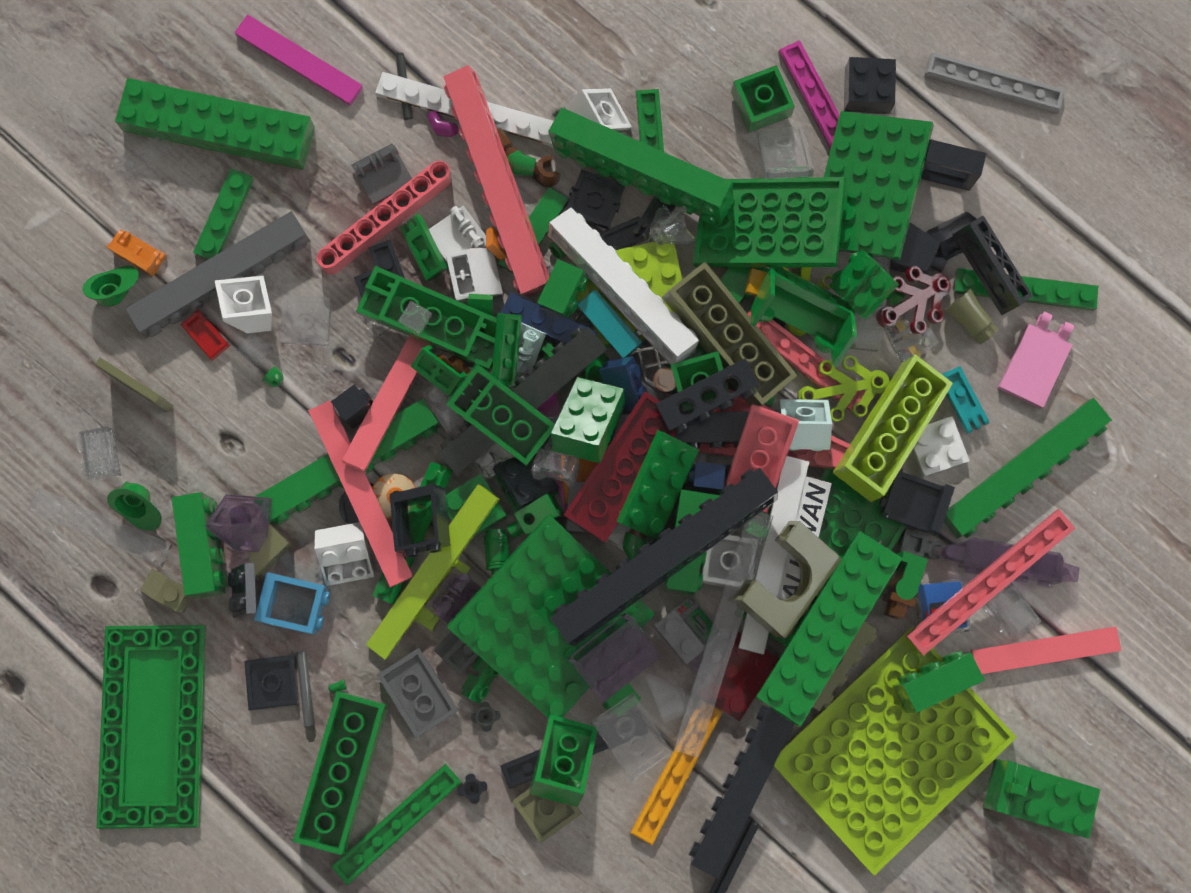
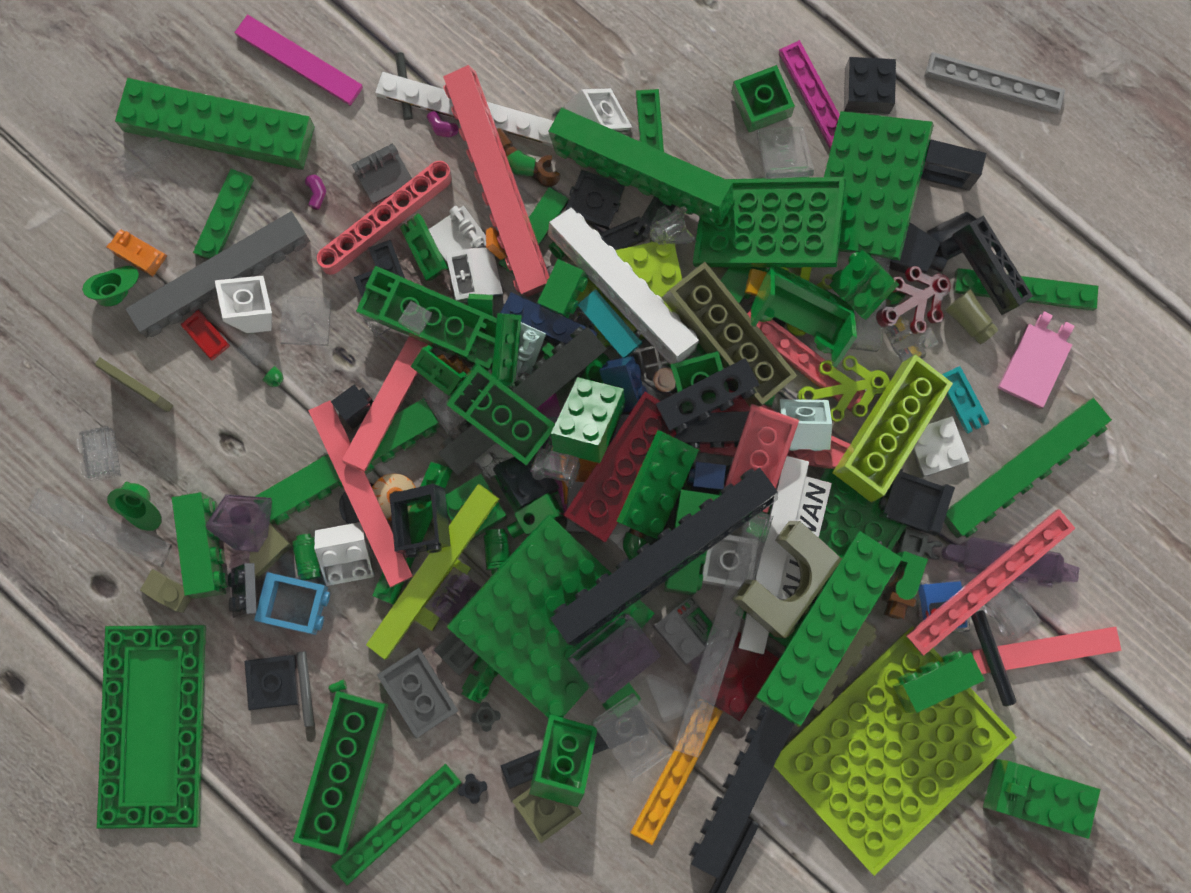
none -> green head [292,534,322,580]
none -> magenta arm [305,174,326,210]
none -> black axle [971,610,1017,707]

